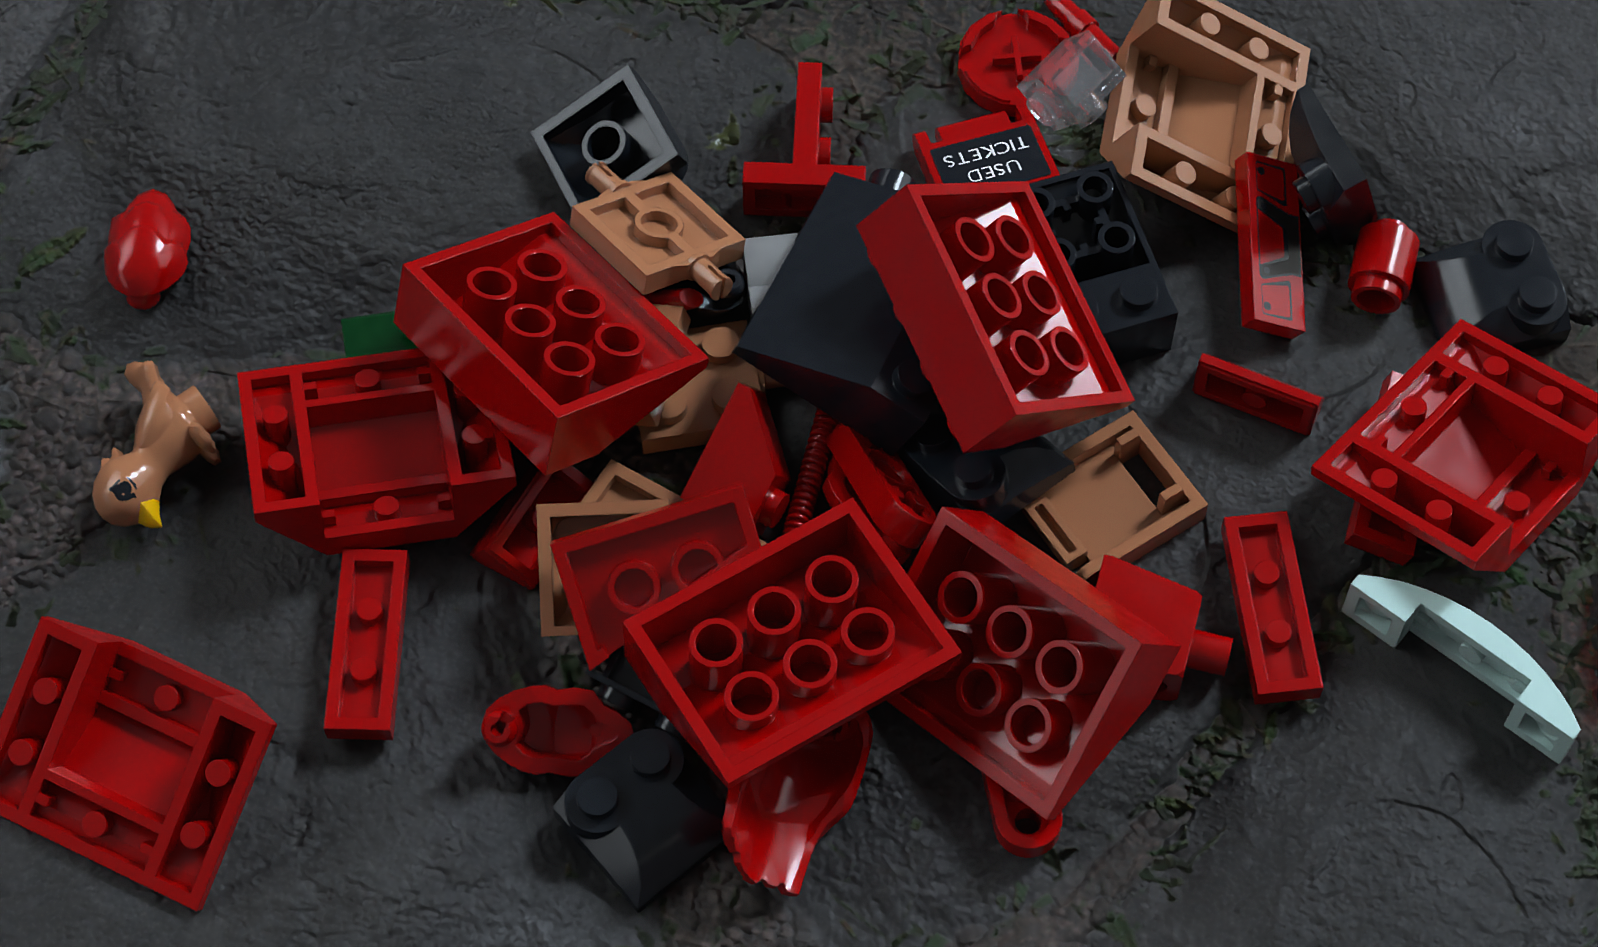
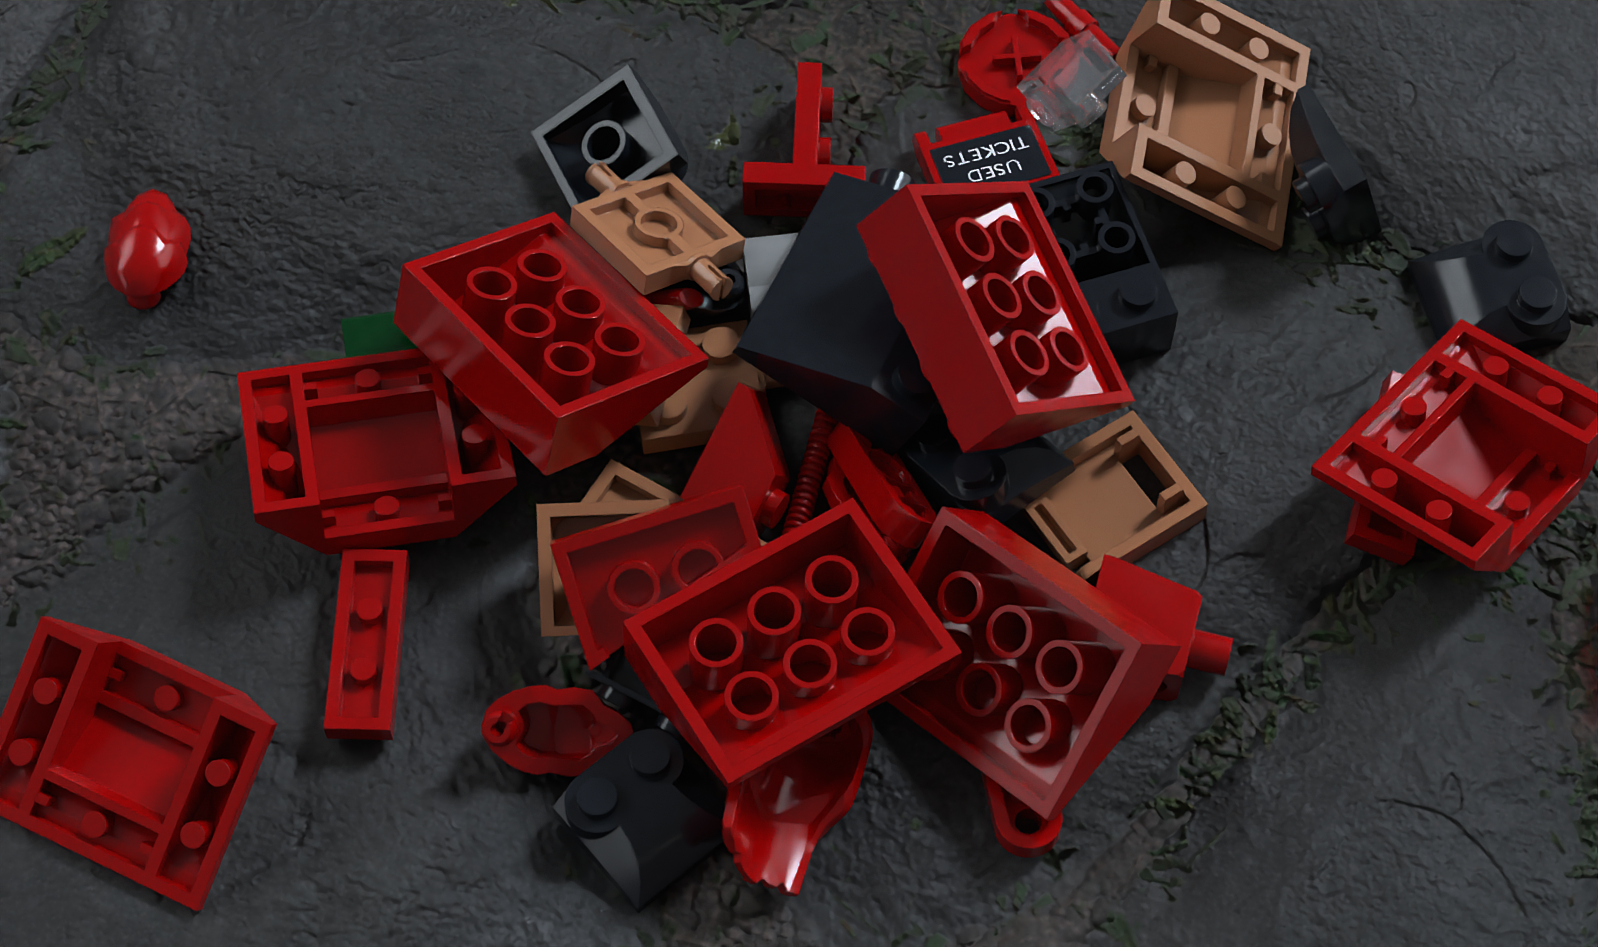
nougat animal [92,361,222,529] -> none
red slope [469,463,594,590] -> none
red slope [1192,353,1325,435] -> none
red plate [1221,511,1324,705] -> none
red tile [1235,151,1306,339] -> none
light aqua slope [1341,575,1581,764] -> none
red brick [1348,218,1420,314] -> none

